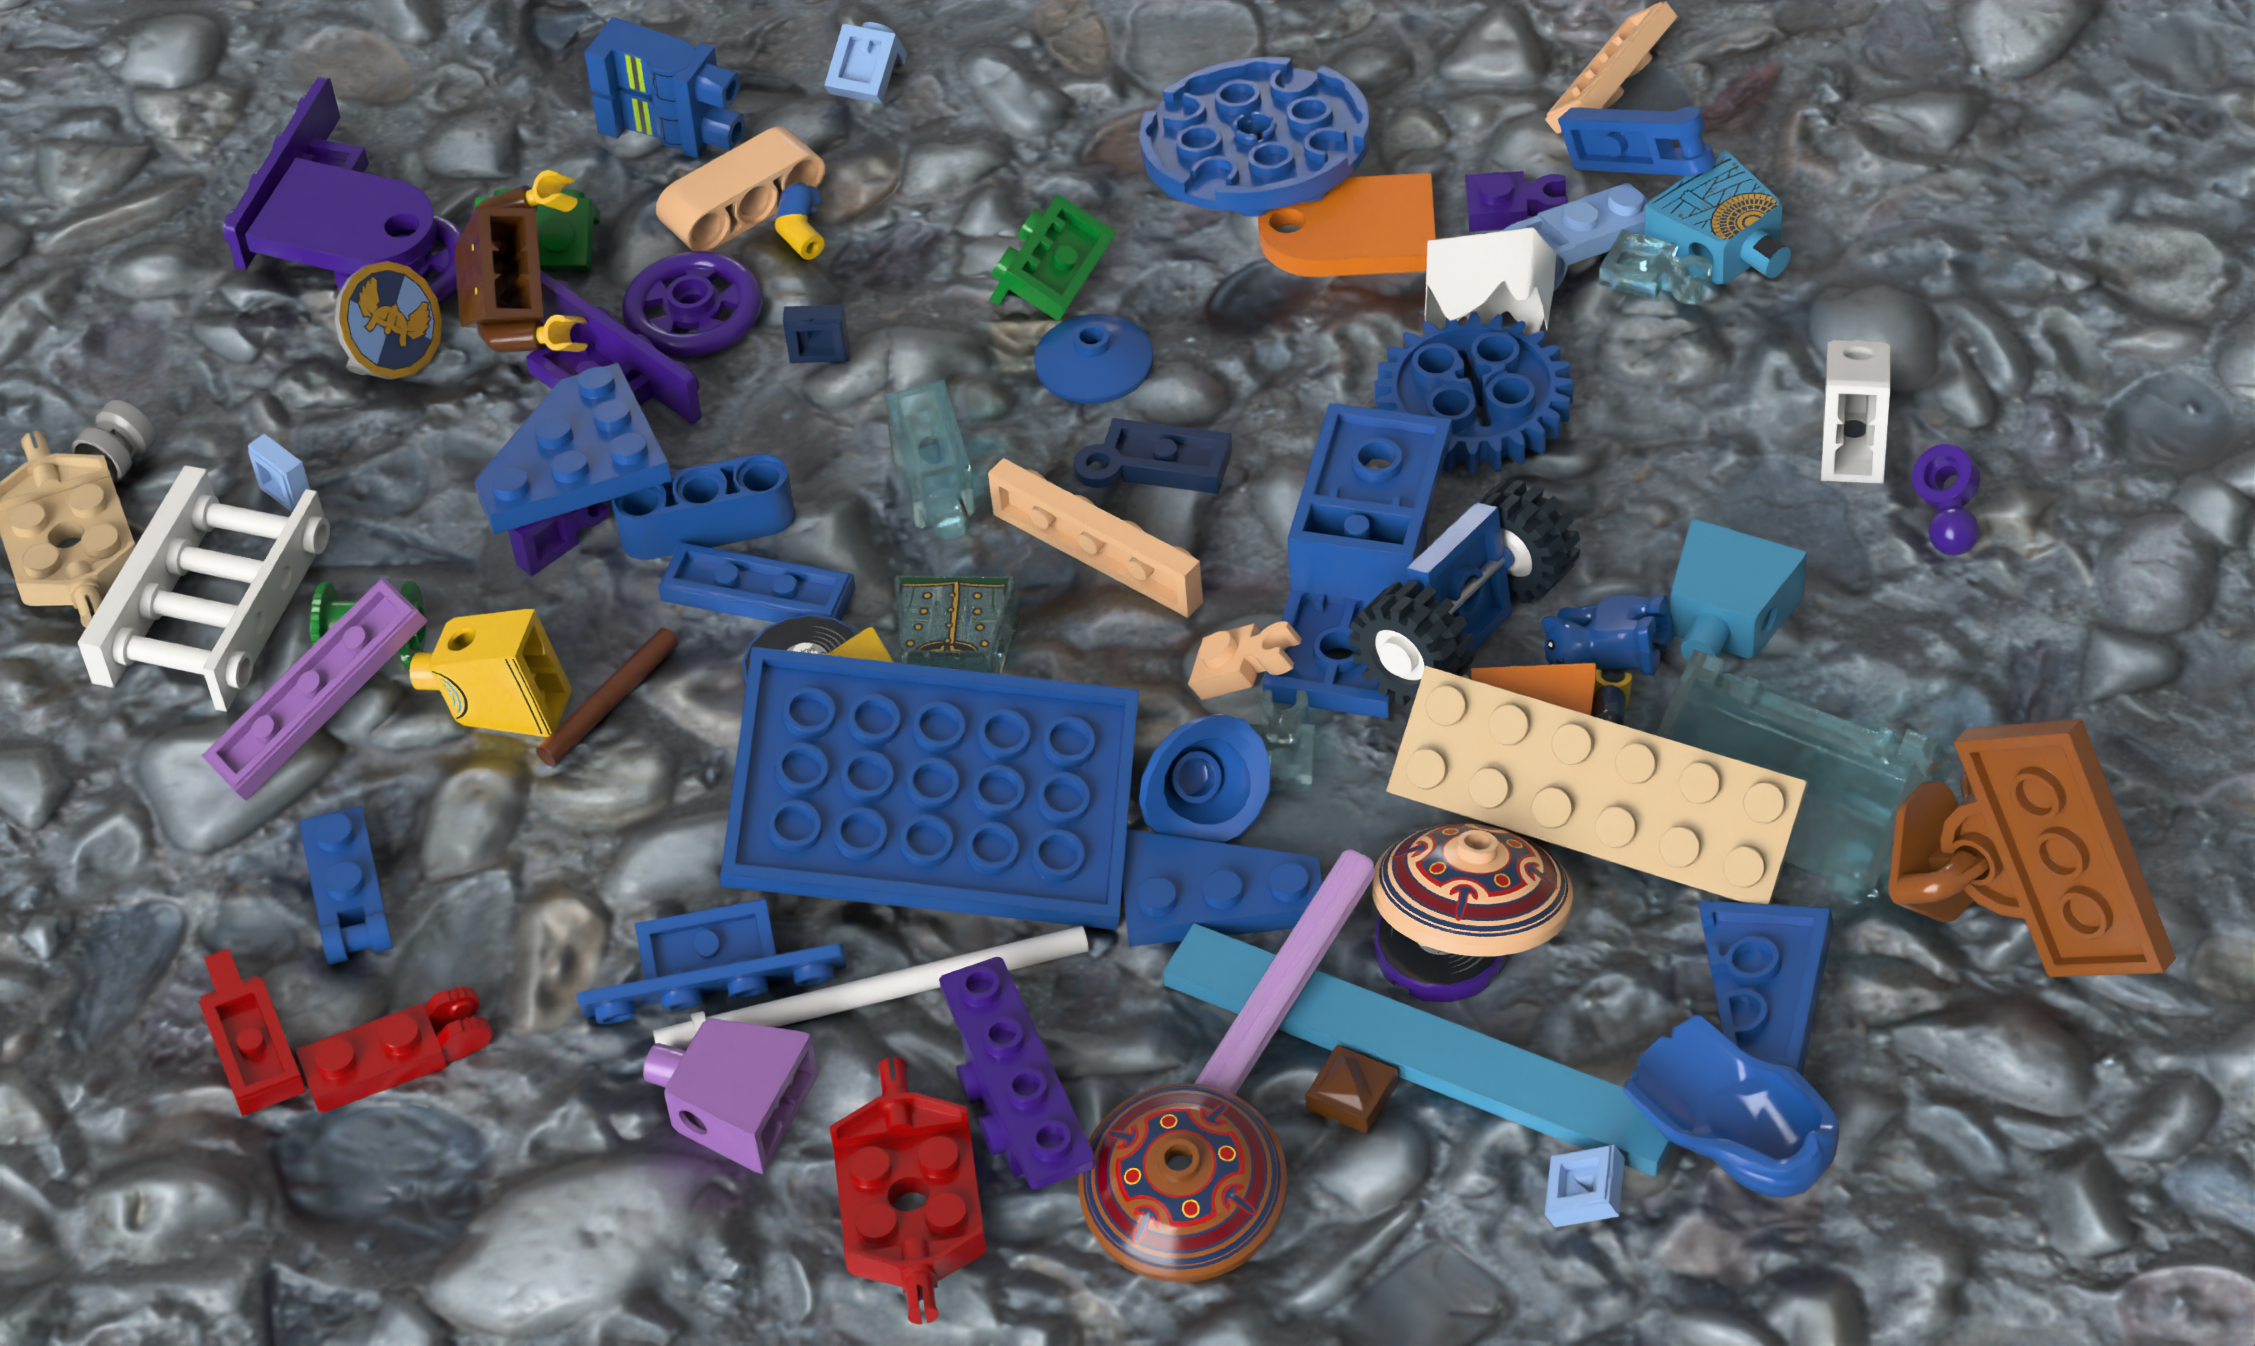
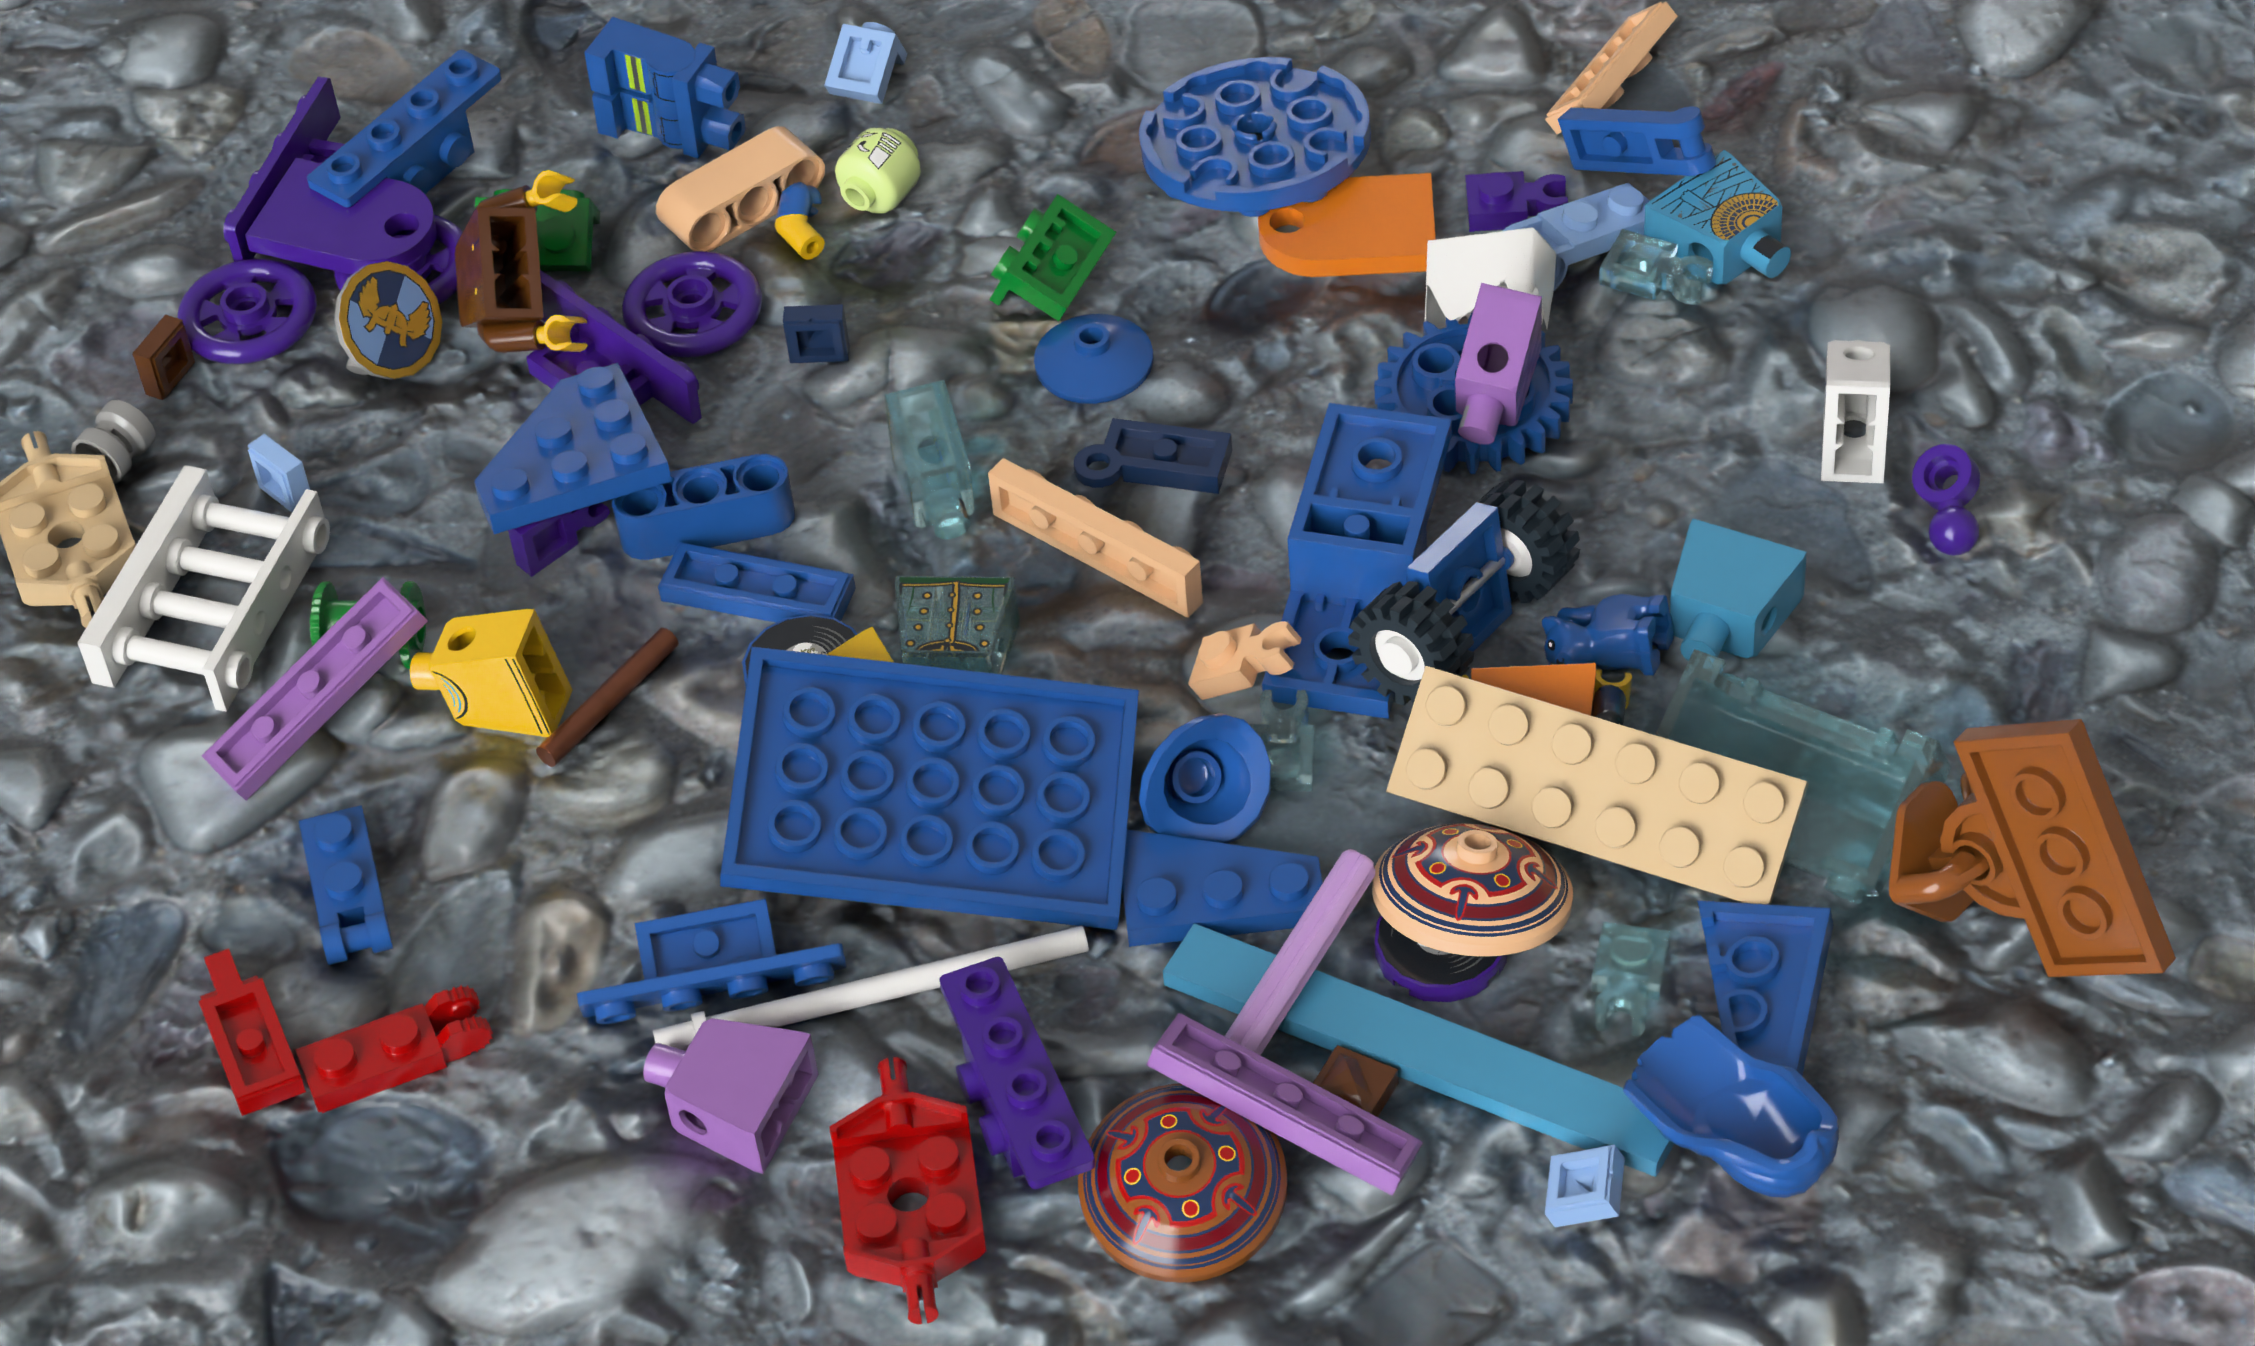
none -> reddish brown tile [132,314,195,400]
none -> dark purple plate [177,259,317,364]
none -> blue bracket [307,50,502,207]
none -> yellowish green head [835,128,921,213]
none -> medium lavender tile [1146,1013,1423,1196]
none -> medium lavender torso [1455,283,1542,444]
none -> clear light blue plate [1592,922,1670,1036]

